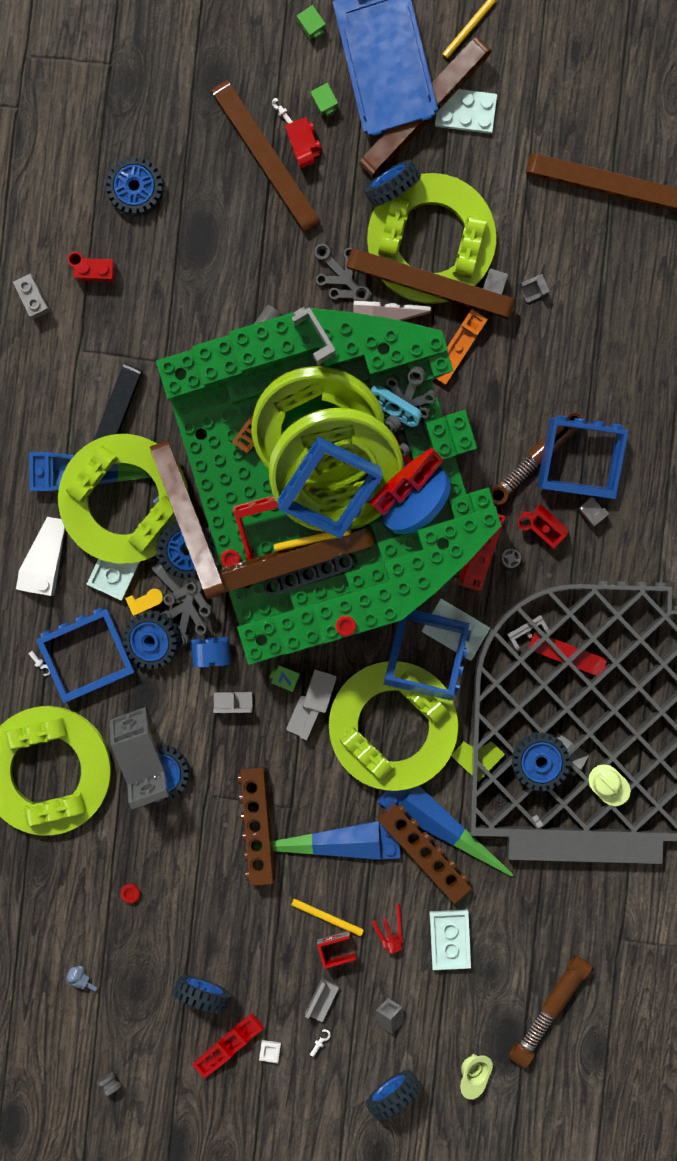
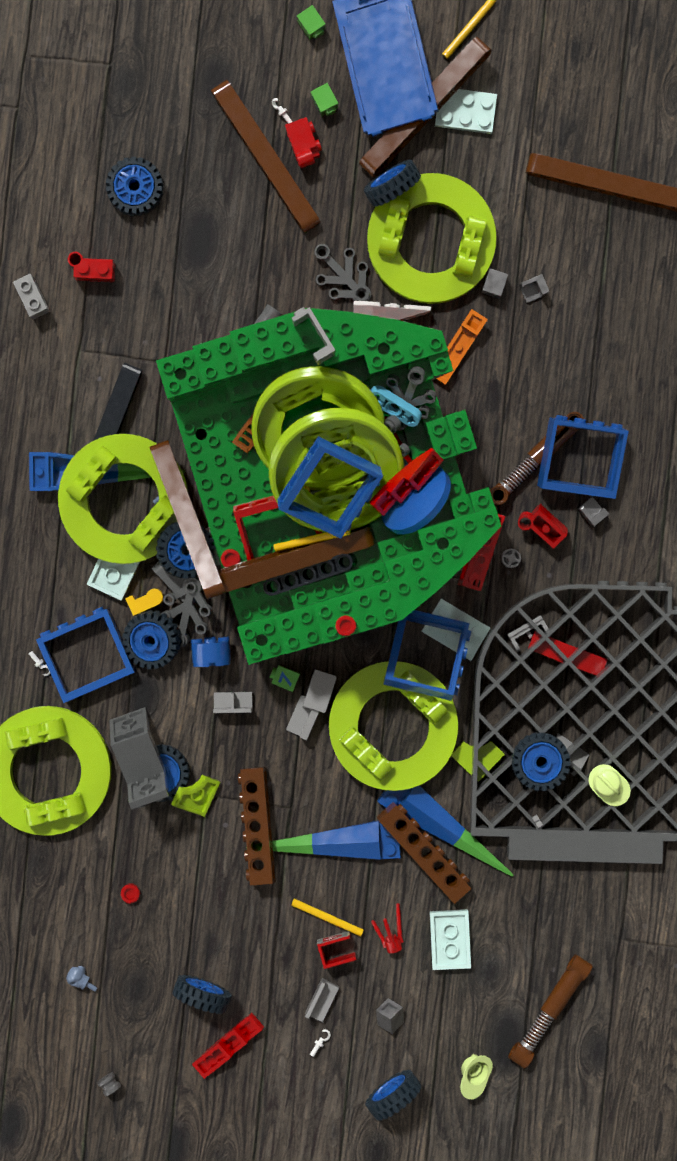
white wedge [16,517,65,596] -> none
white tile [259,1040,281,1063] -> none
reddish brown beam [346,248,516,319] -> none
none -> lime tile [171,775,220,817]

